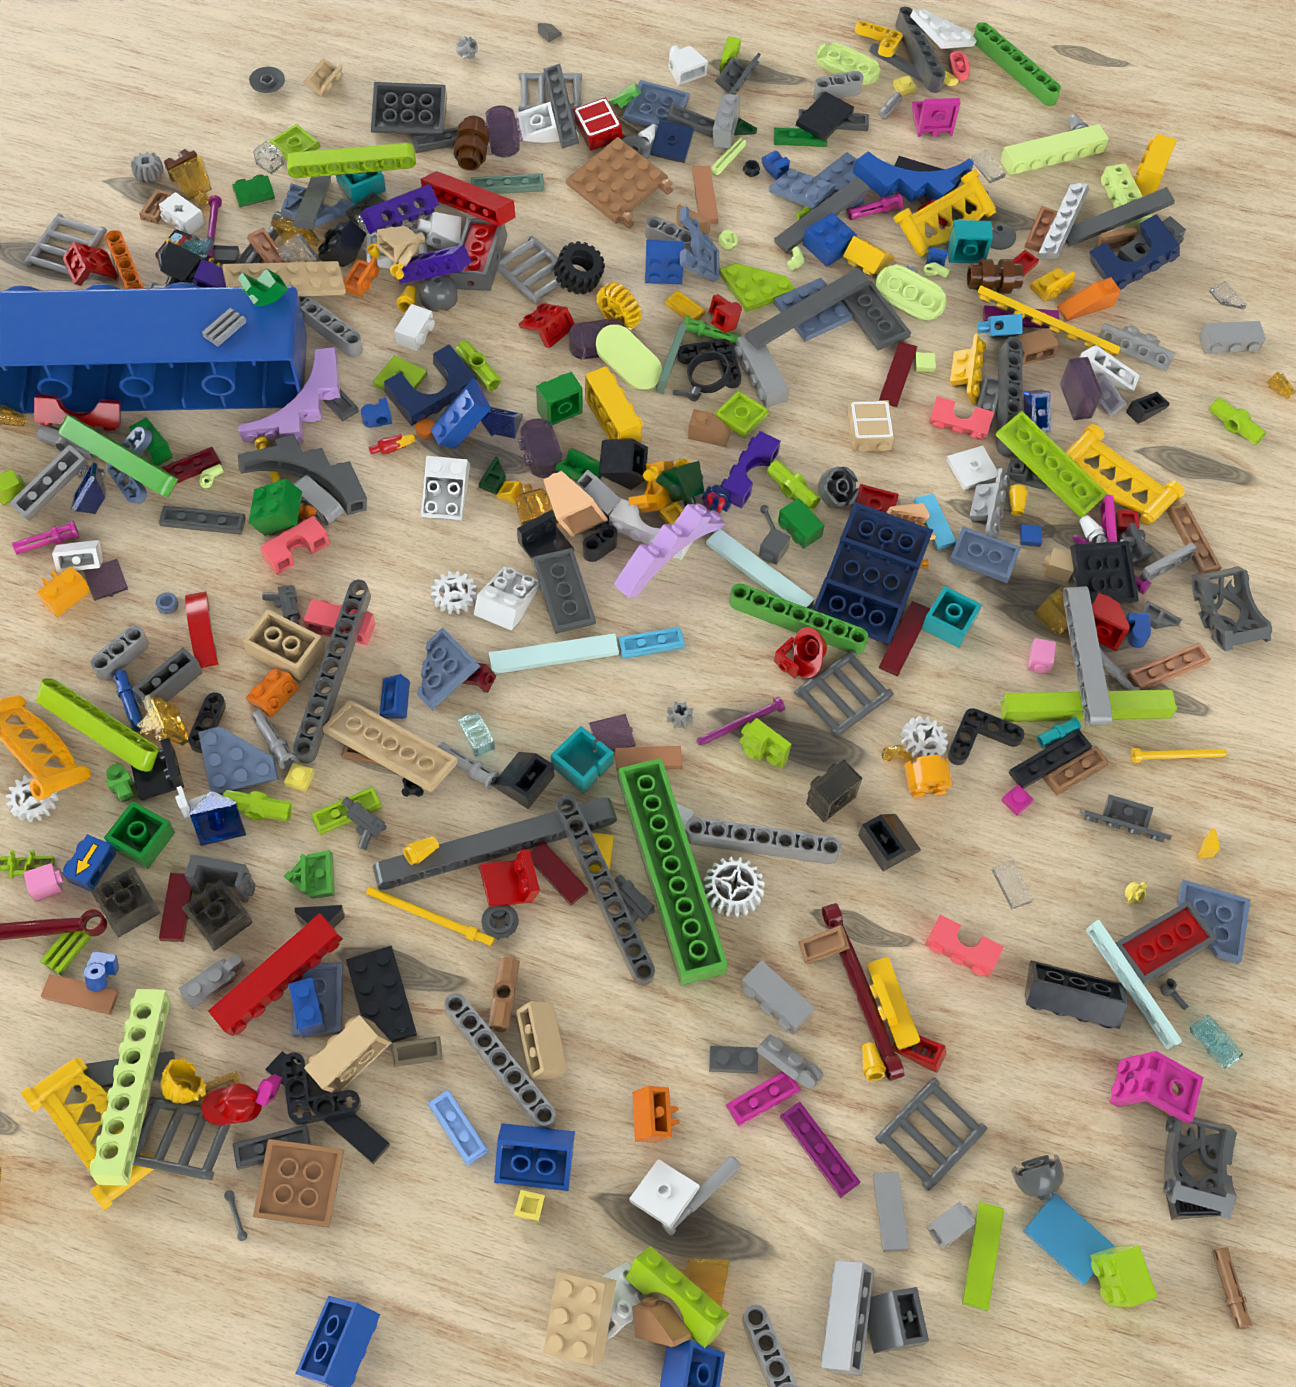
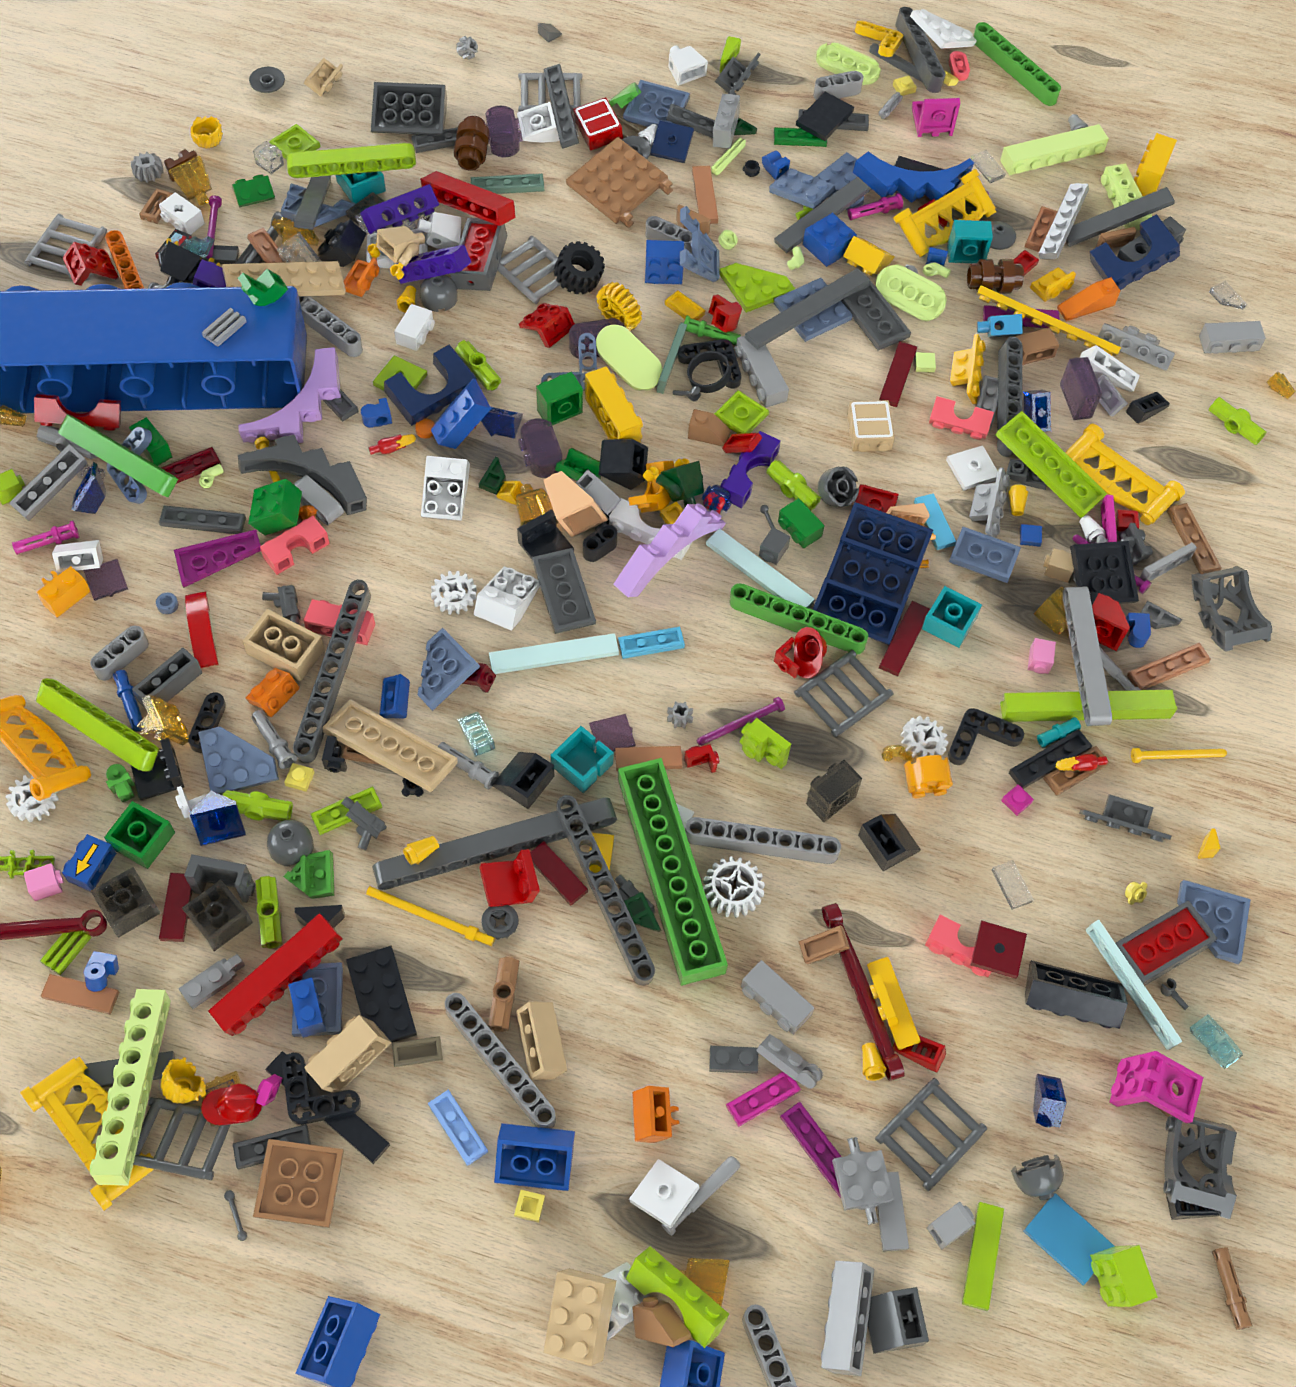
none -> magenta wing [174,530,261,588]
none -> yellow hair [190,116,223,149]
none -> lime piece [255,876,283,949]
none -> dark grey cylinder [267,820,314,866]
none -> black bracket [322,736,347,773]
none -> sand blue beam [541,333,597,391]
none -> dark green tile [624,891,662,932]
none -> red bracket [684,744,720,773]
none -> red tile [722,433,762,453]
none -> light grey plate [832,1137,894,1225]
none -> dark red tile [970,920,1027,979]
none -> clear blue slope [1033,1074,1067,1128]
none -> red piece [1056,754,1108,772]

